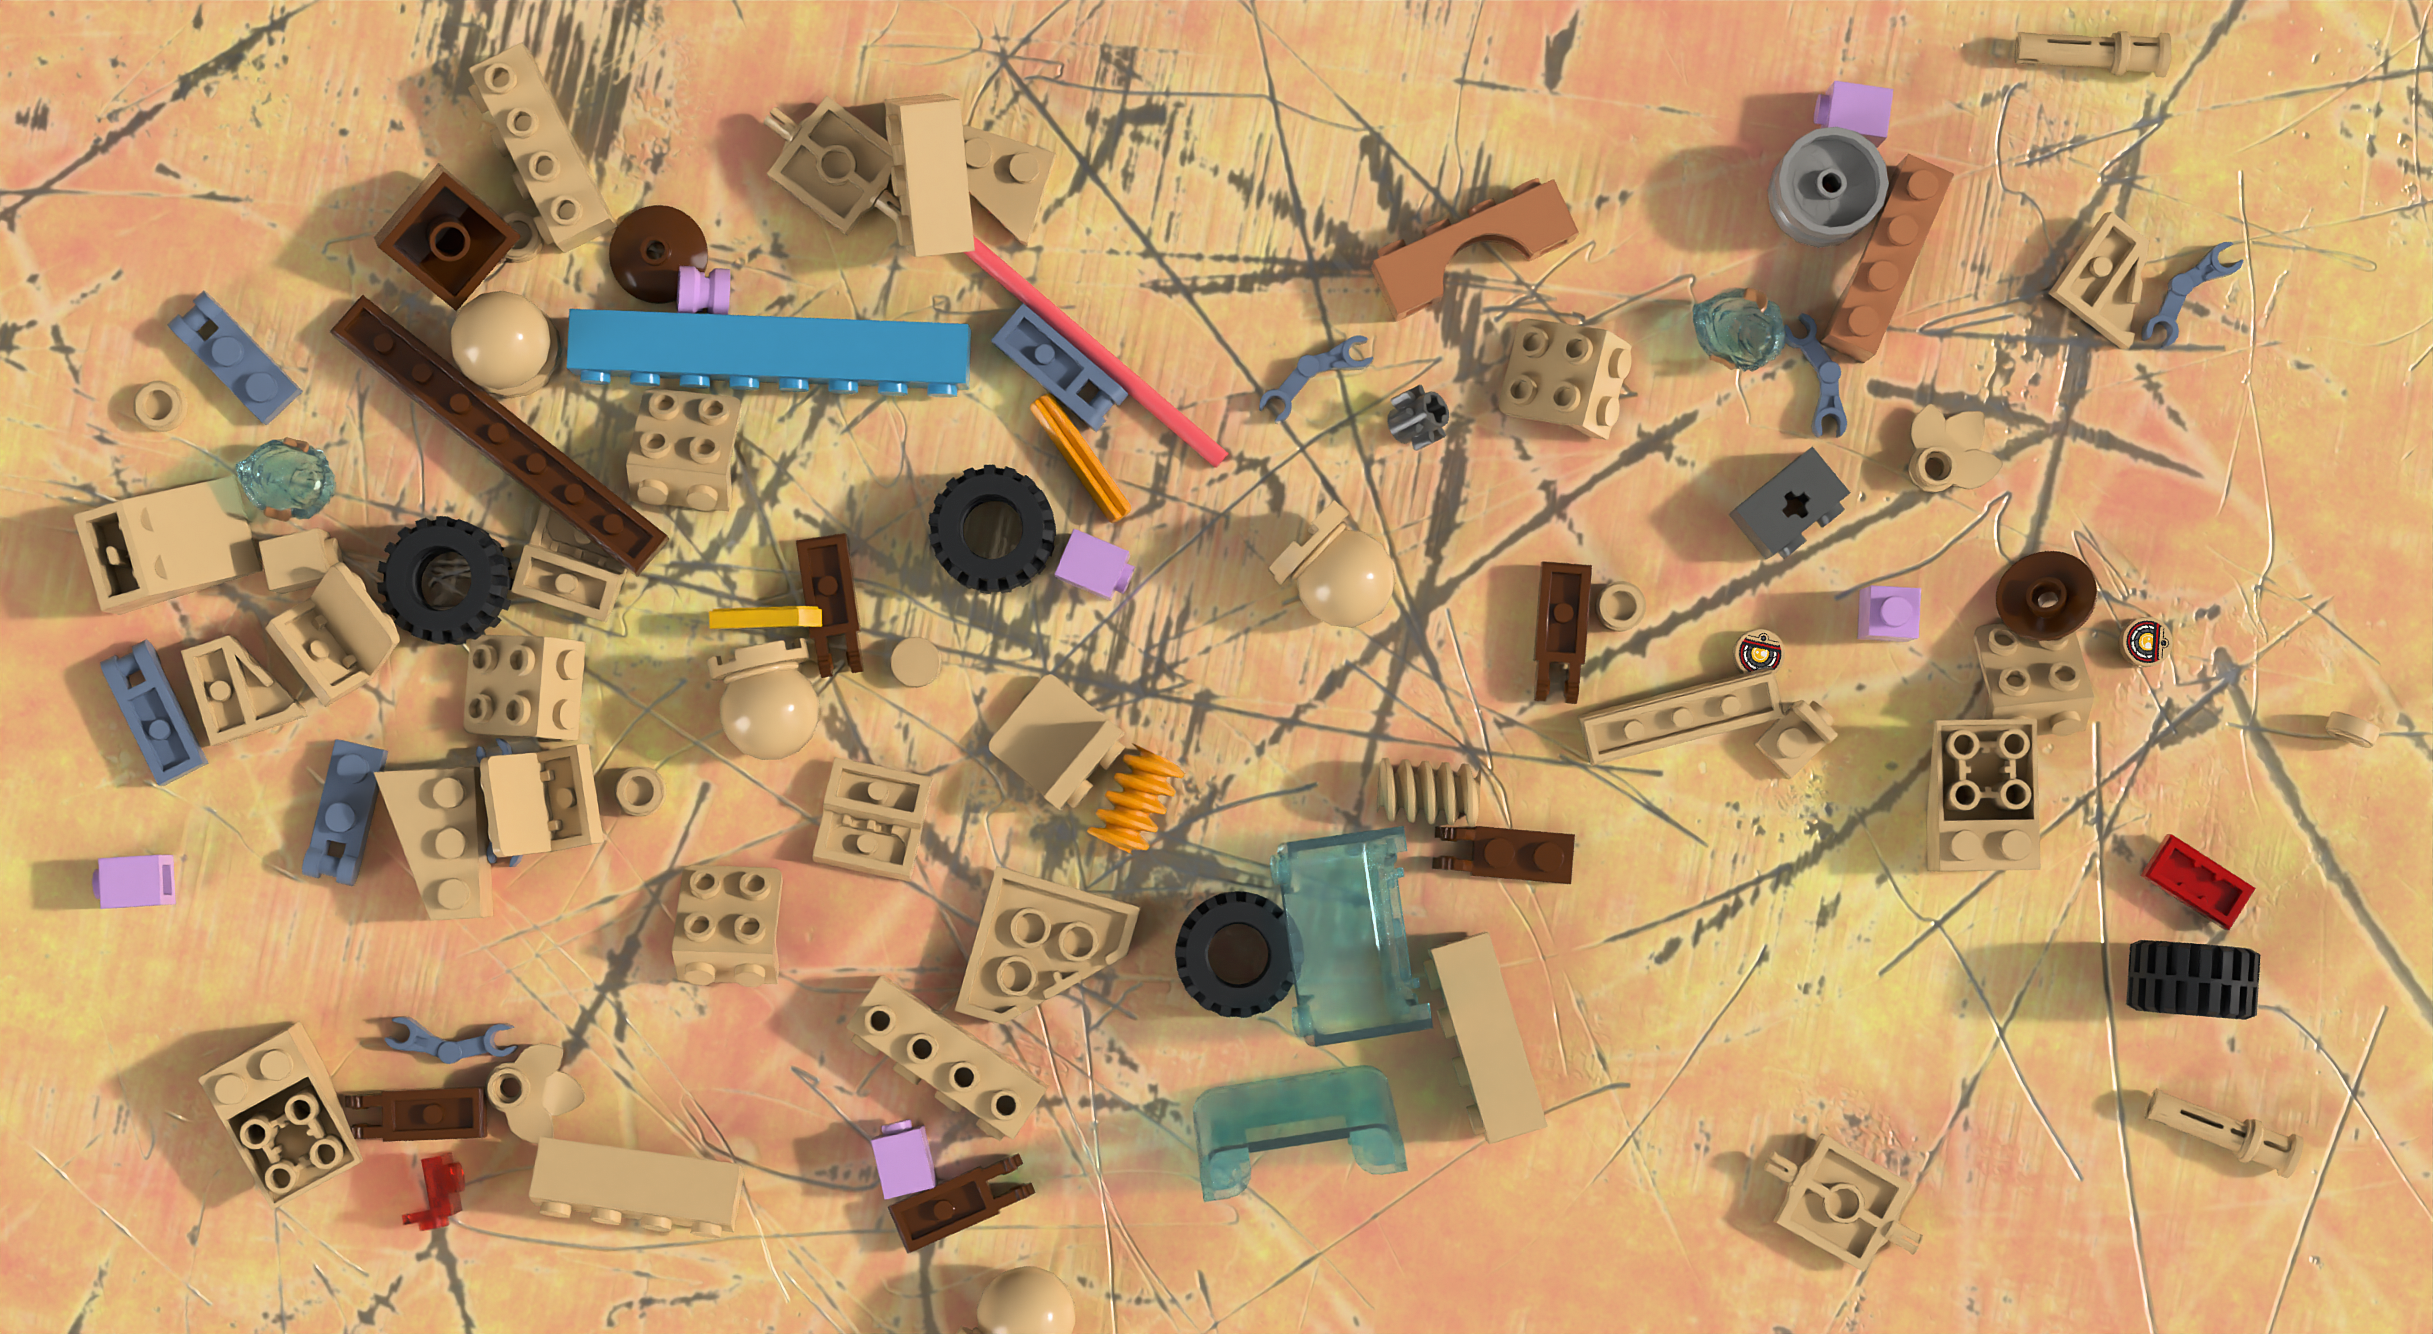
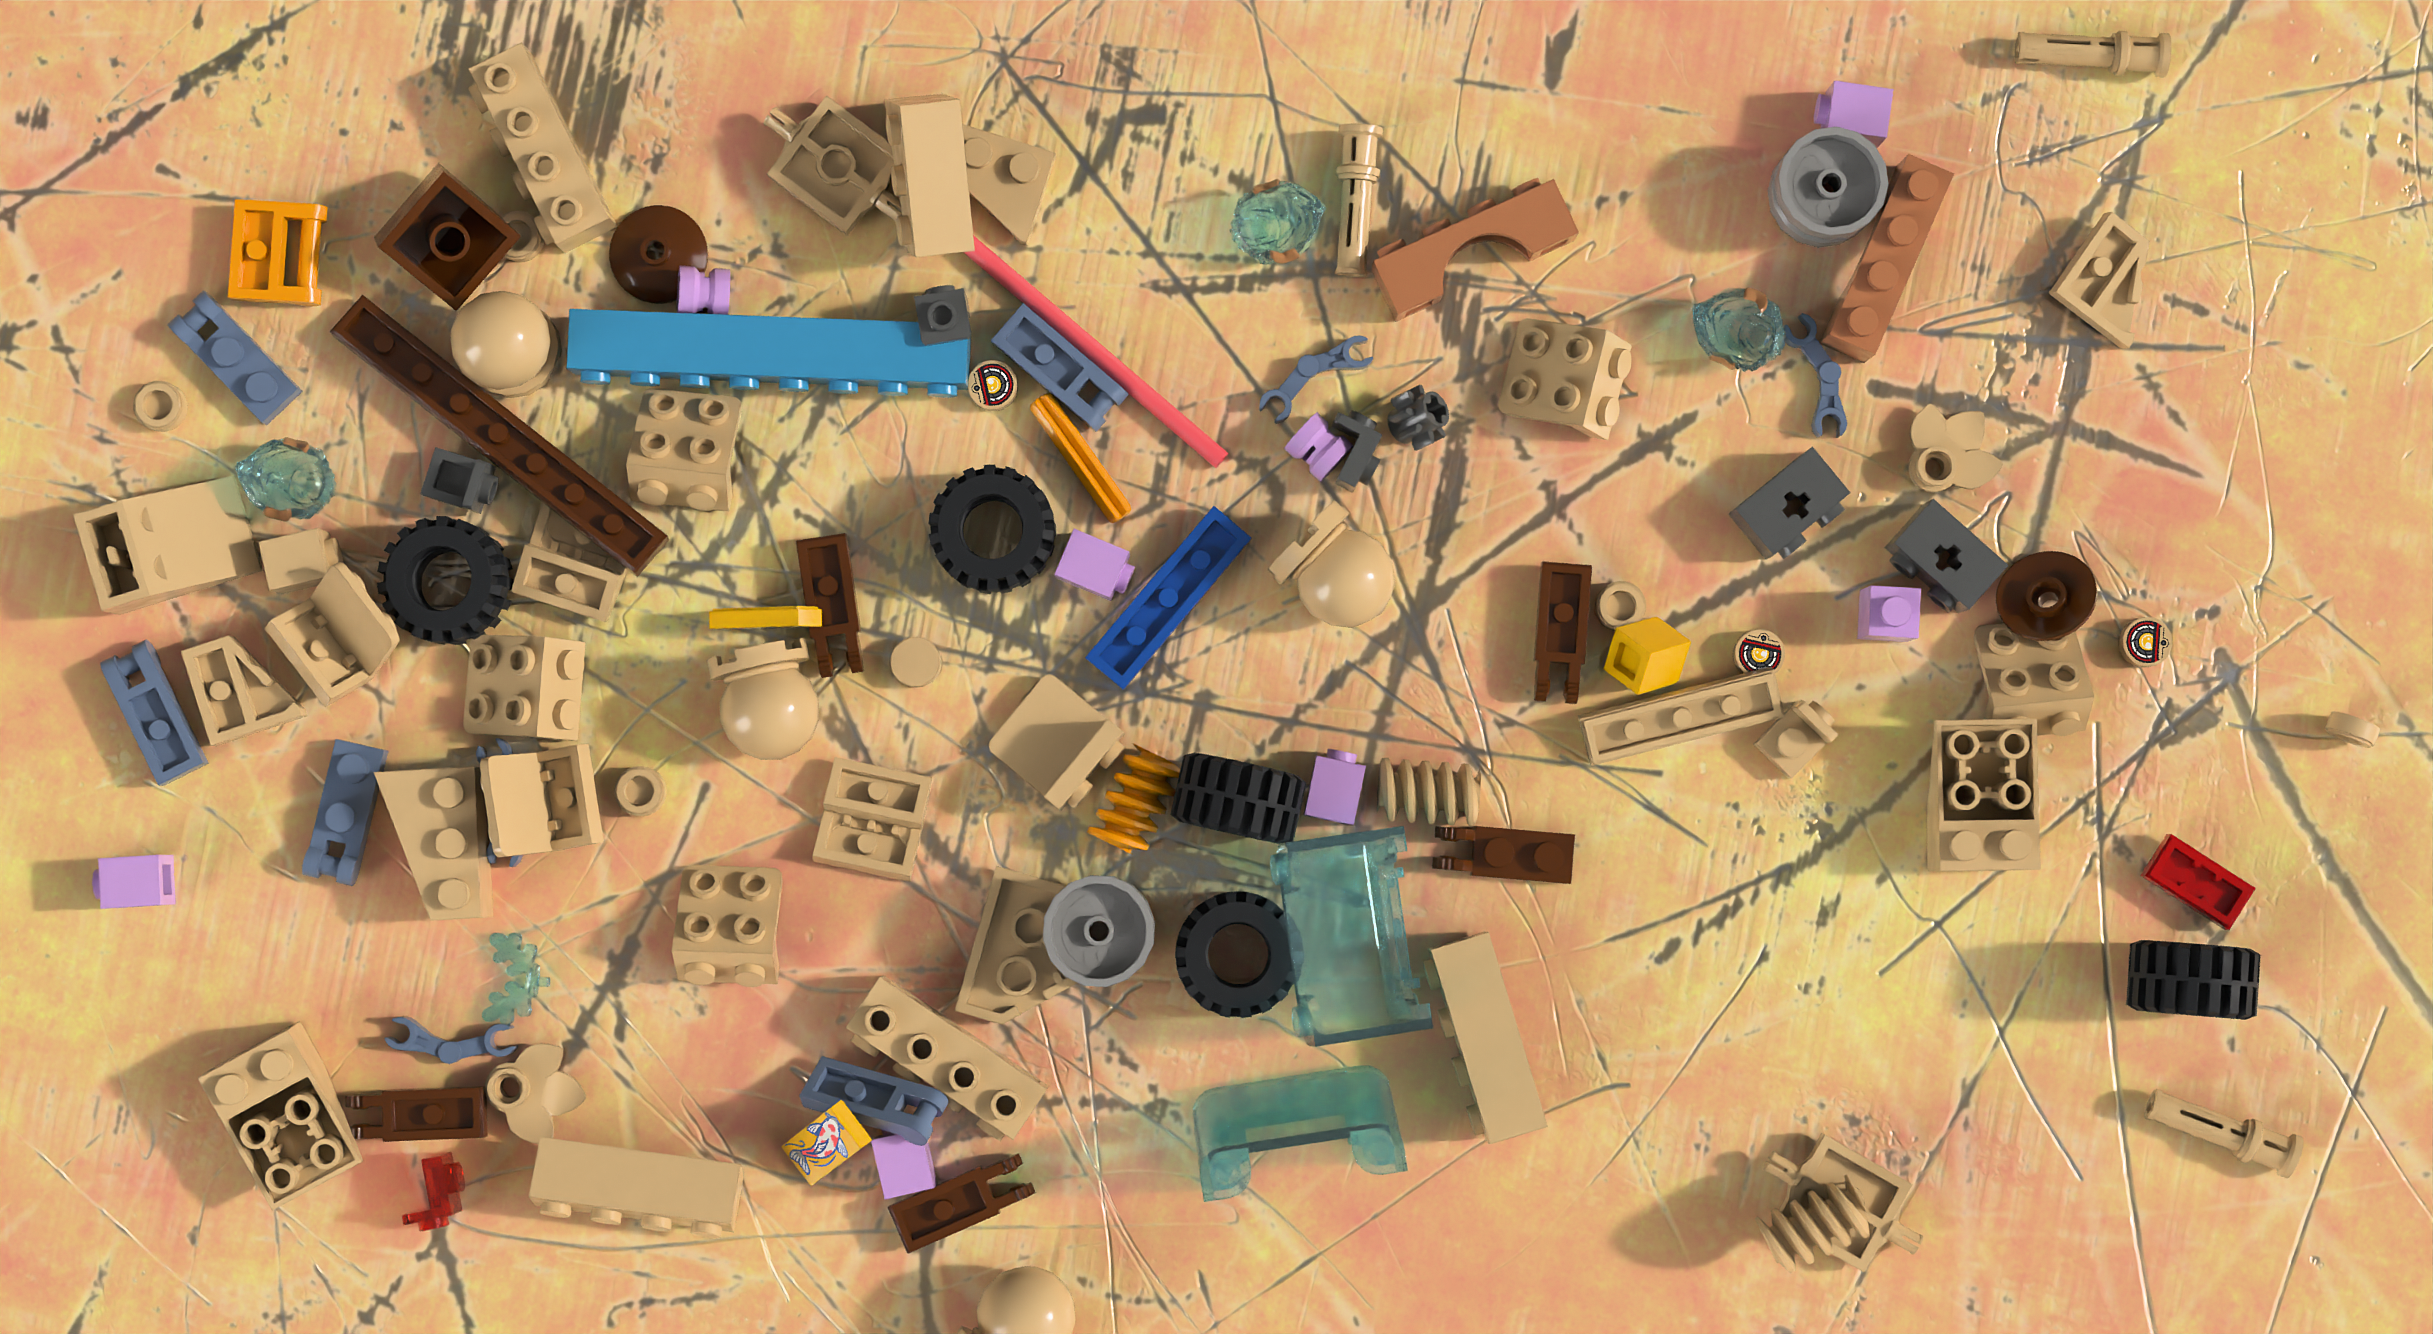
sand blue piece [2141,242,2244,349] -> none
none -> light orange plate [228,199,328,306]
none -> dark grey bracket [420,447,499,514]
none -> clear light blue animal [482,933,550,1025]
none -> tile [781,1100,872,1186]
none -> sand blue plate [799,1056,949,1146]
none -> dark grey bracket [914,285,972,346]
none -> tile [968,360,1018,411]
none -> light grey wheel [1043,875,1155,987]
none -> blue plate [1085,506,1252,690]
none -> black tyre [1170,753,1306,845]
none -> clear light blue hair [1229,179,1326,265]
none -> lavender wheel [1284,412,1354,482]
none -> lavender brick [1303,749,1366,825]
none -> dark grey bracket [1332,410,1382,493]
none -> tan pin [1335,123,1383,277]
none -> yellow panel [1603,617,1691,695]
none -> tan piece [1755,1175,1870,1273]
none -> dark grey brick [1884,499,2008,613]

